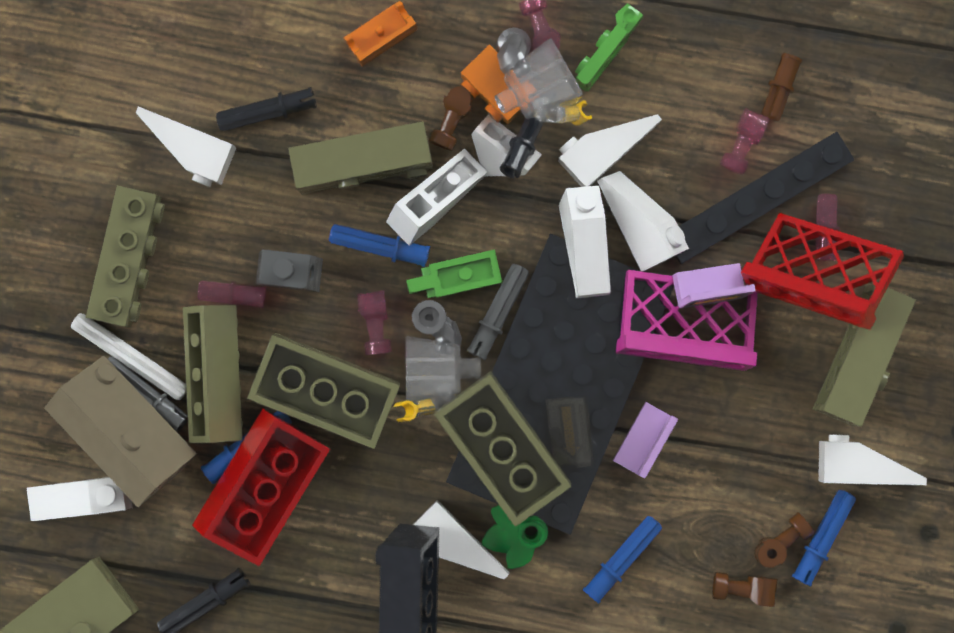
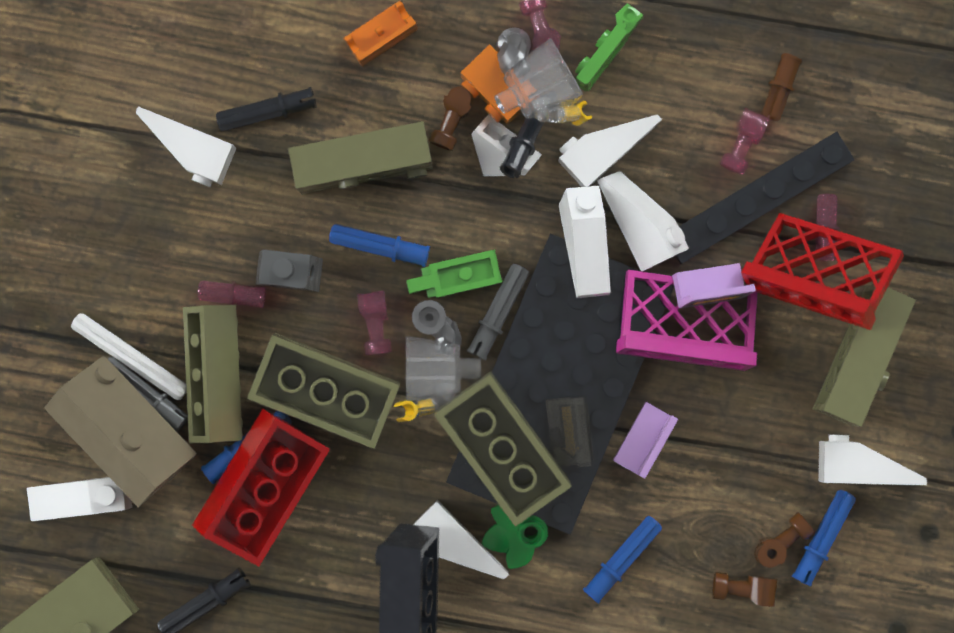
olive brick [86,185,165,328] -> none
white slope [386,148,487,246] -> none

